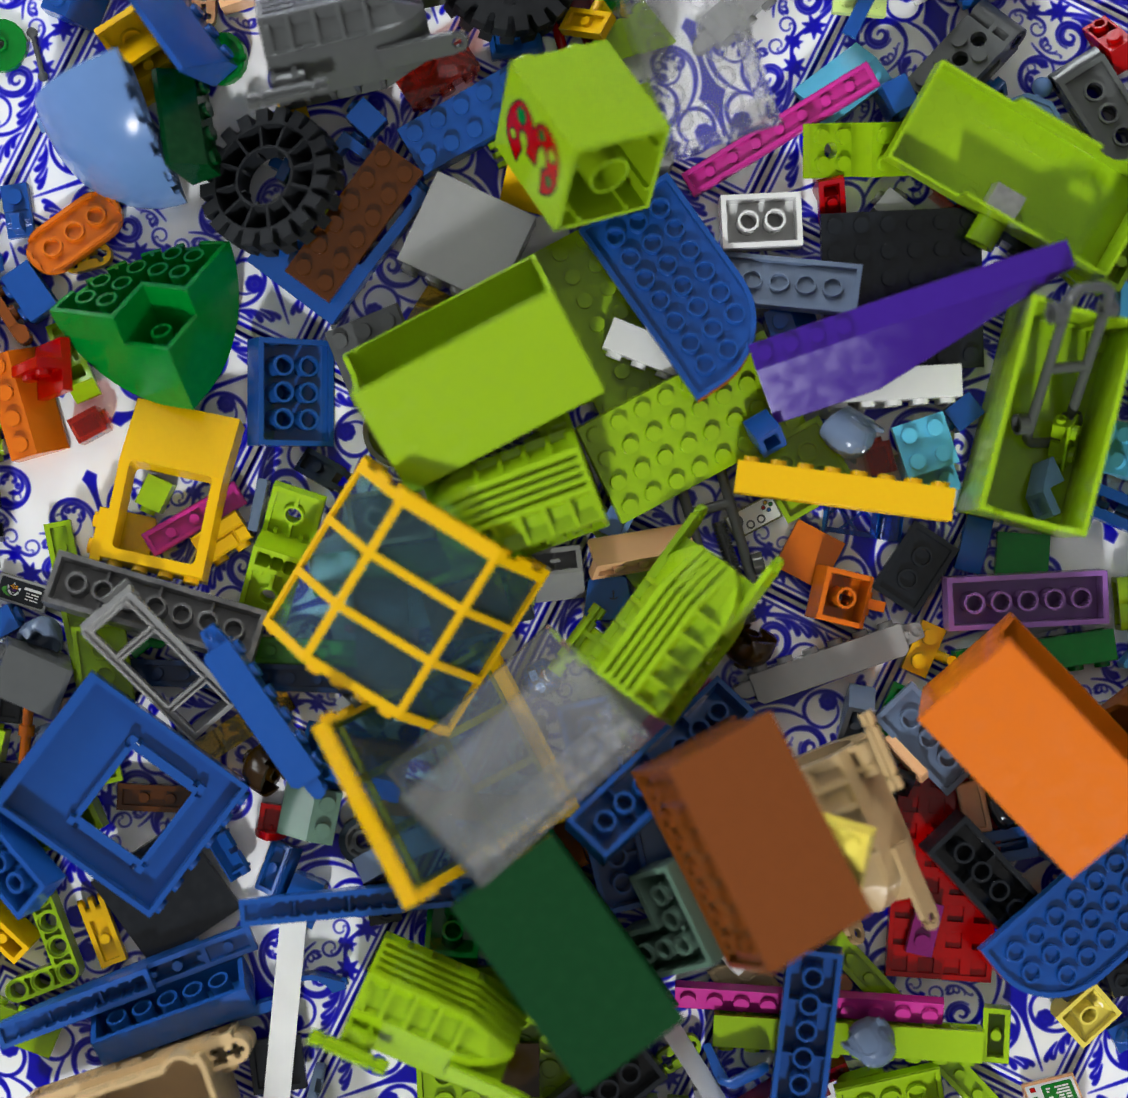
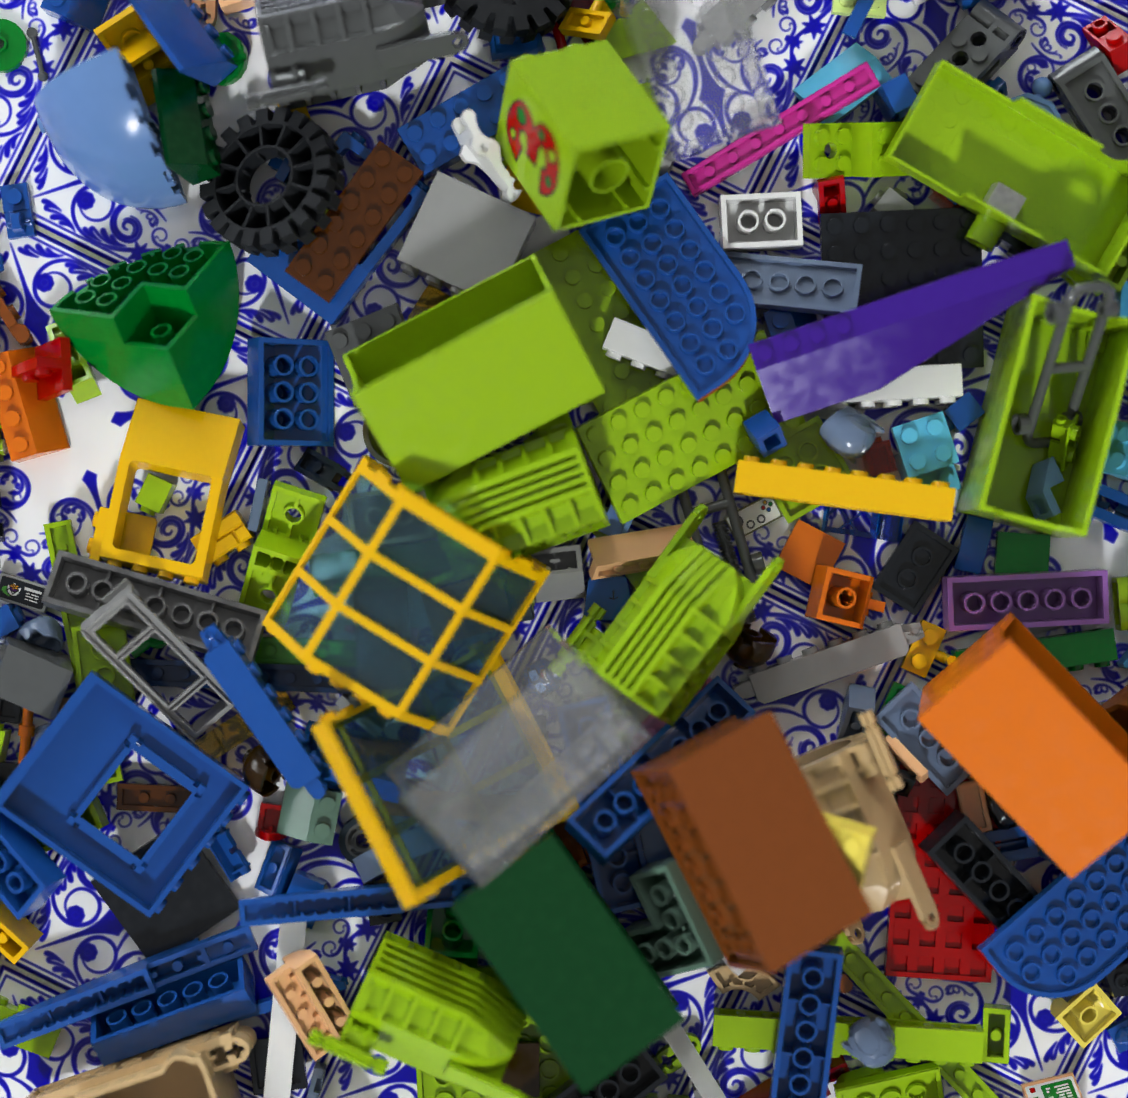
blue brick [0,260,59,325] -> none
lime beam [5,890,85,1003] -> none
orange tile [26,191,124,275] -> none
clear red brick [66,405,113,445] -> none
yellow beam [68,244,114,274] -> none
yellow hinge [77,893,129,969] -> none
dark pink tile [141,481,247,557] -> none
blue brick [345,97,389,143] -> none
clear red brick [396,39,481,113] -> none
dark pink plate [675,980,944,1025] -> none
blue piece [703,1042,770,1089] -> none
magenta plate [904,902,944,958] -> none
none -> light nougat brick [264,949,351,1062]
none -> white animal [451,109,522,204]

